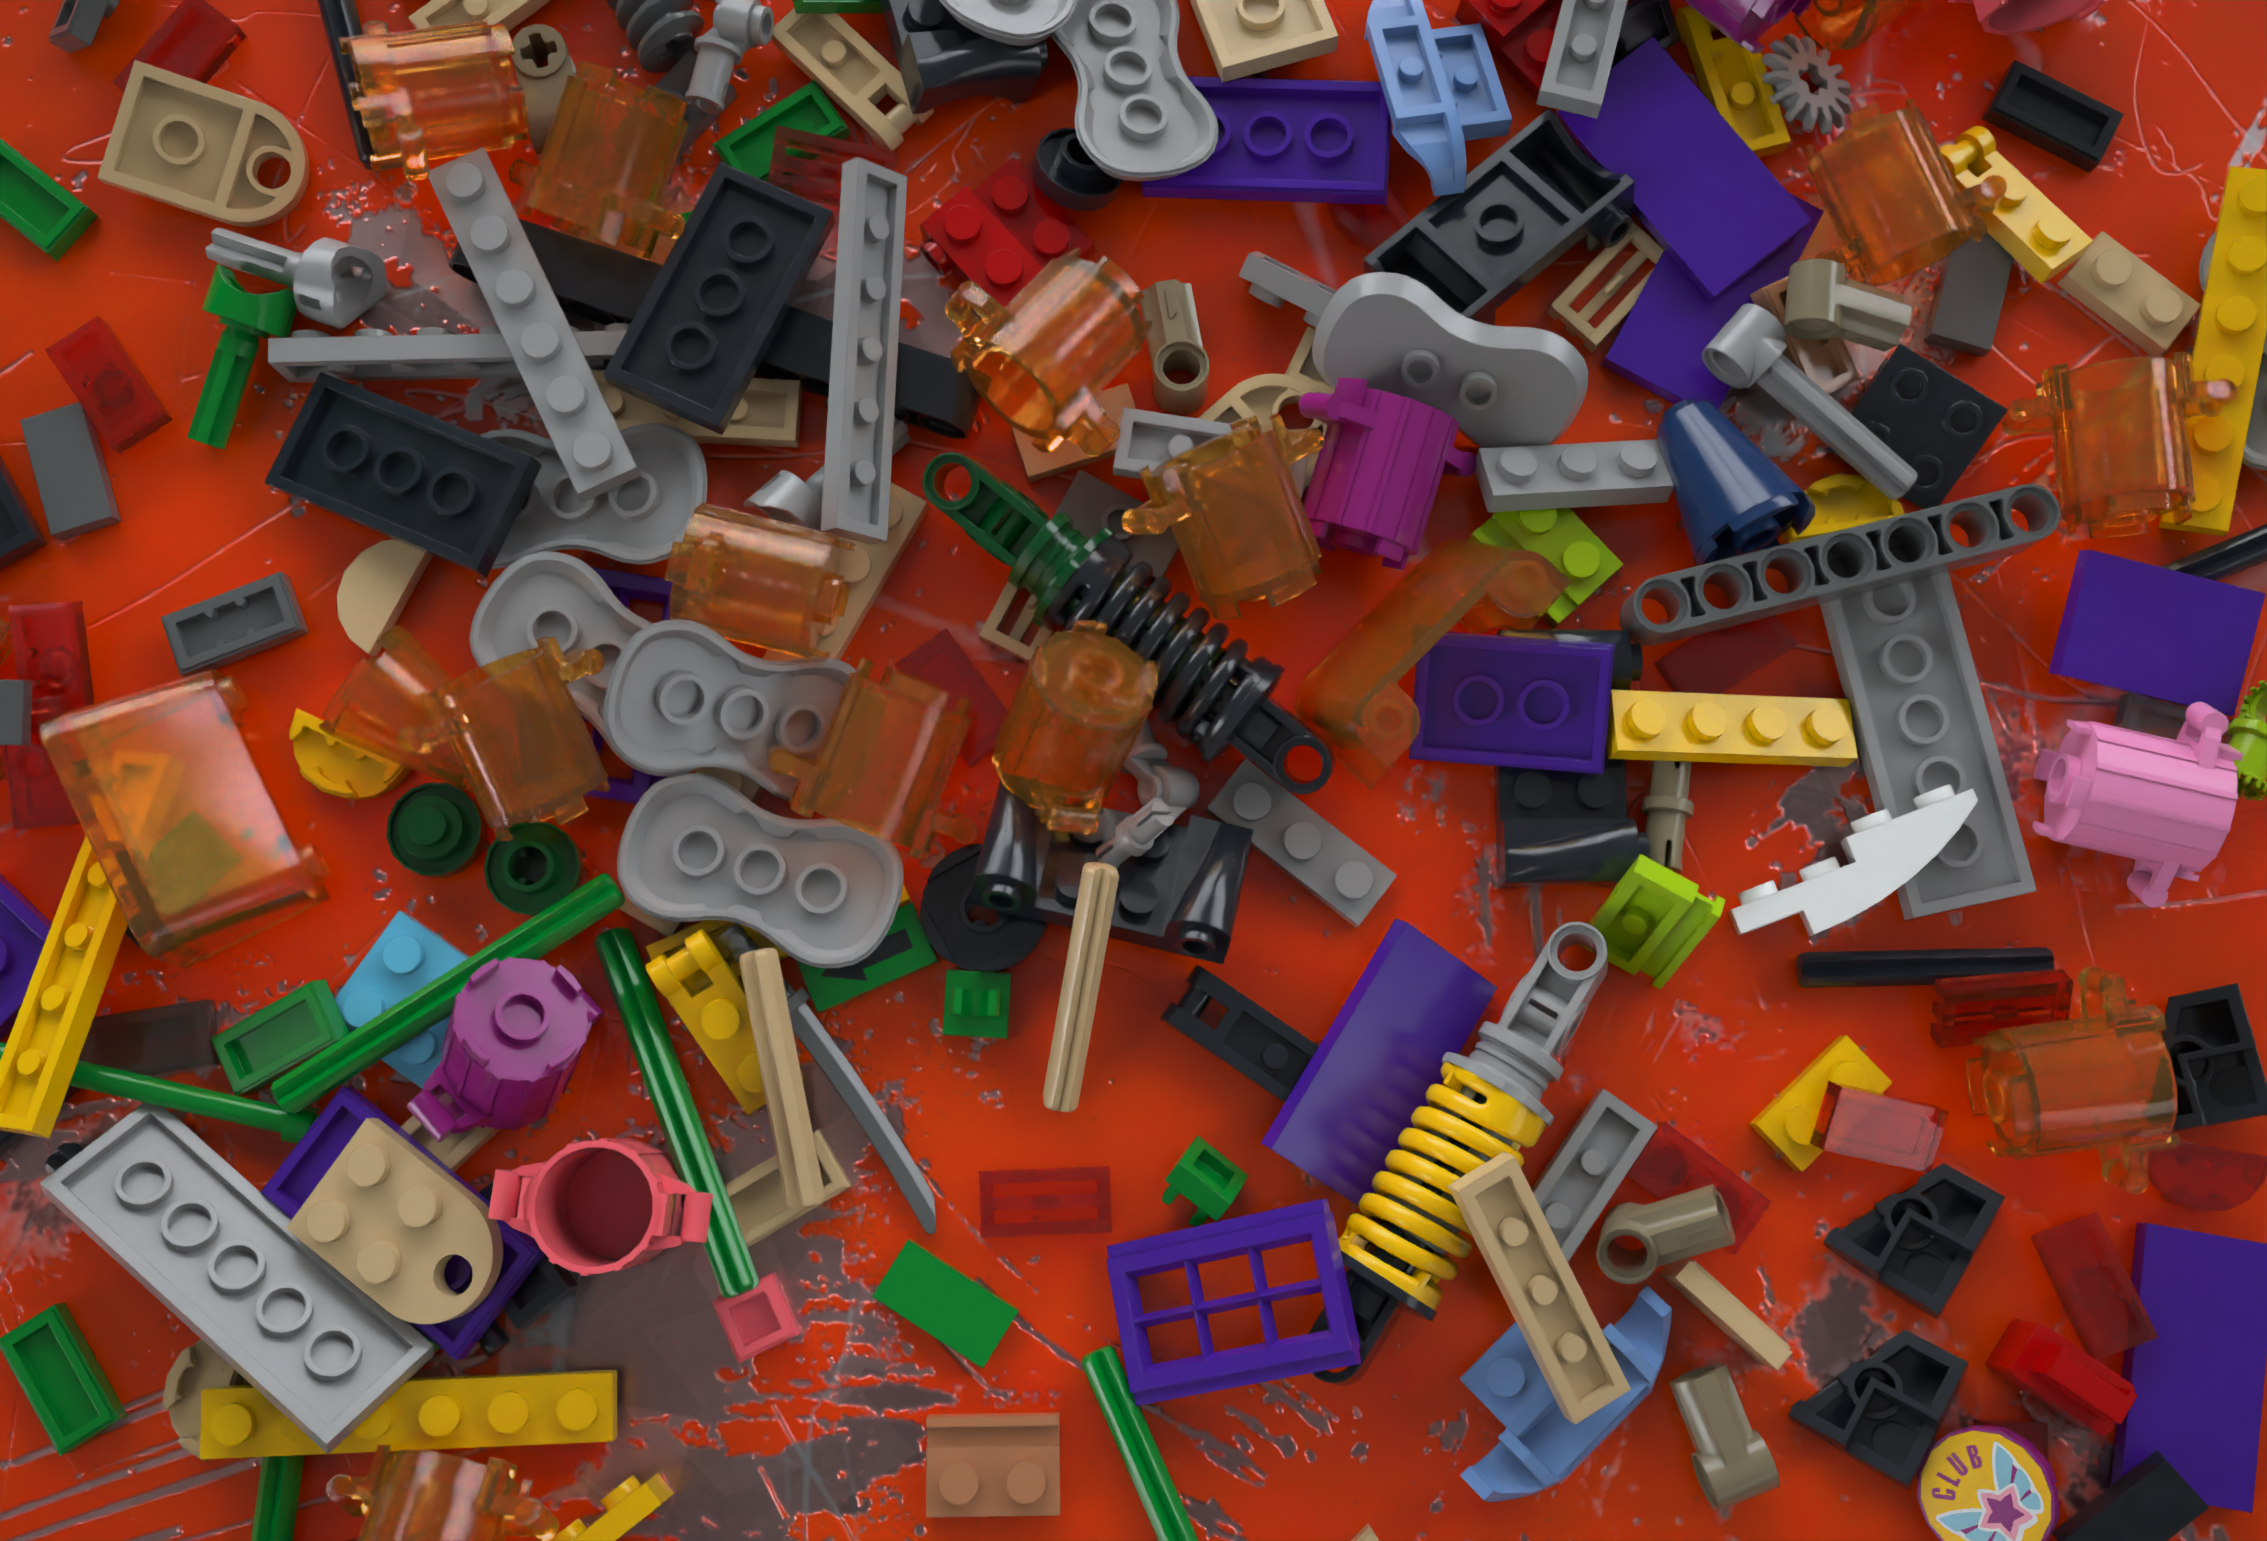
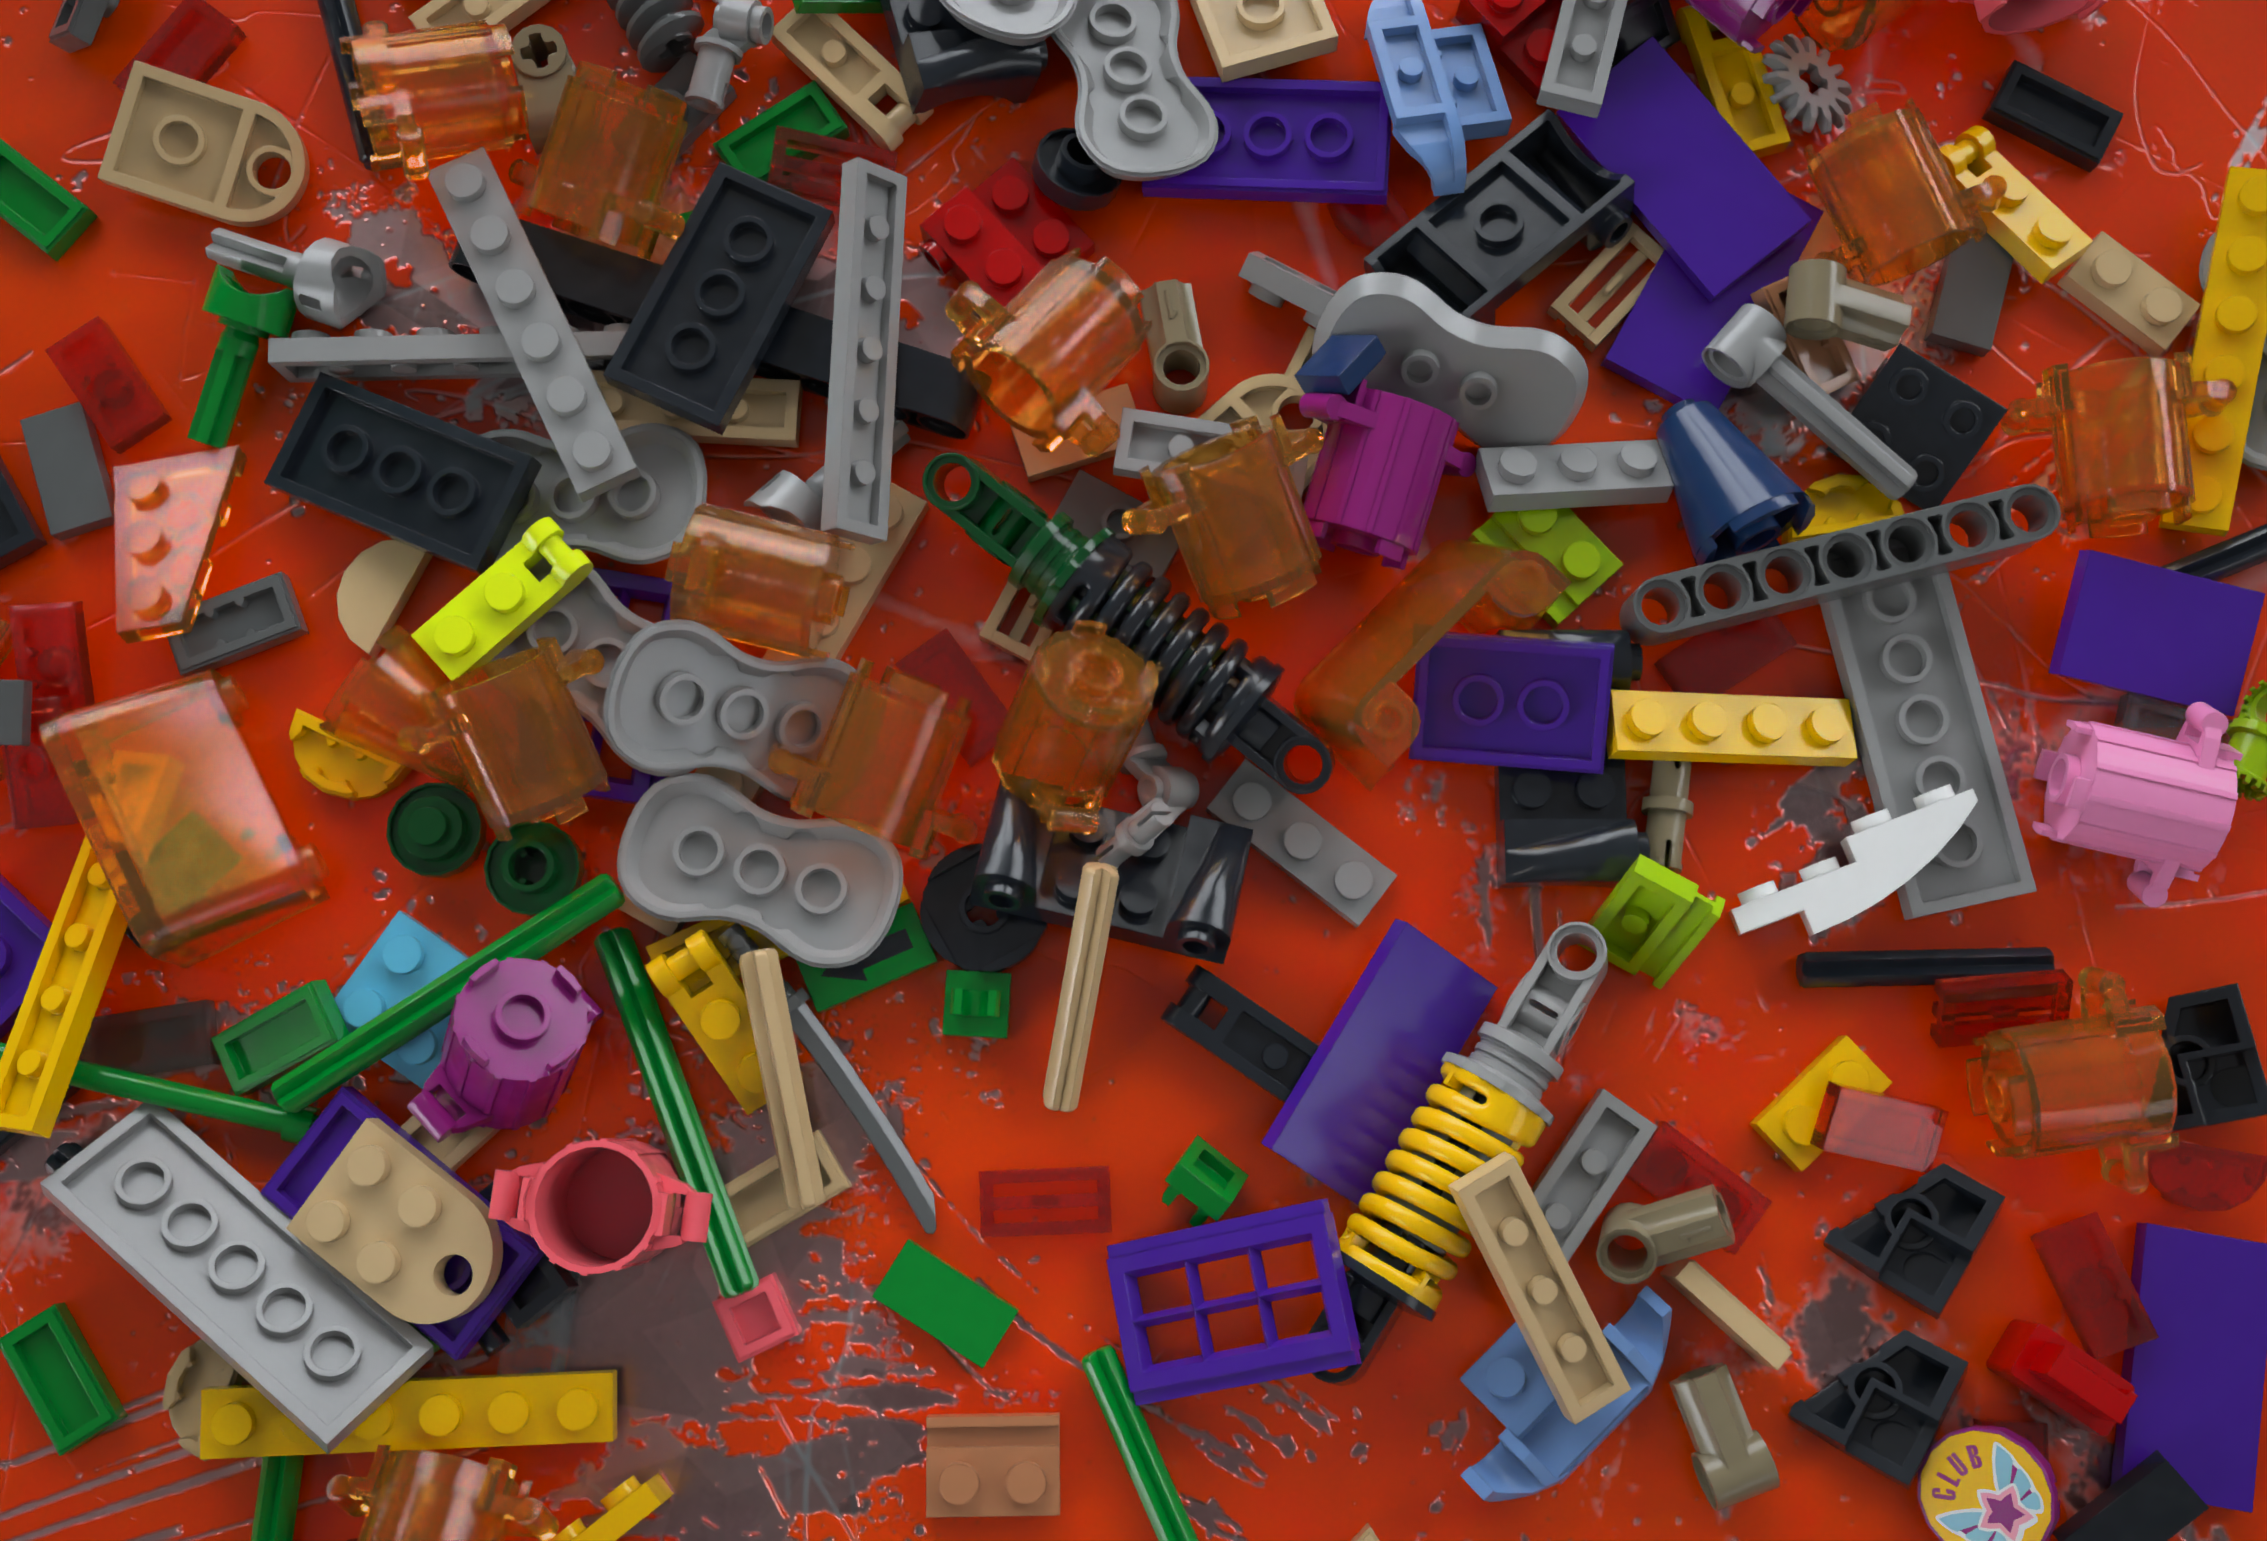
none -> clear orange wing [113,445,248,644]
none -> neon yellow plate [411,517,594,687]
none -> dark blue tile [1294,335,1386,395]

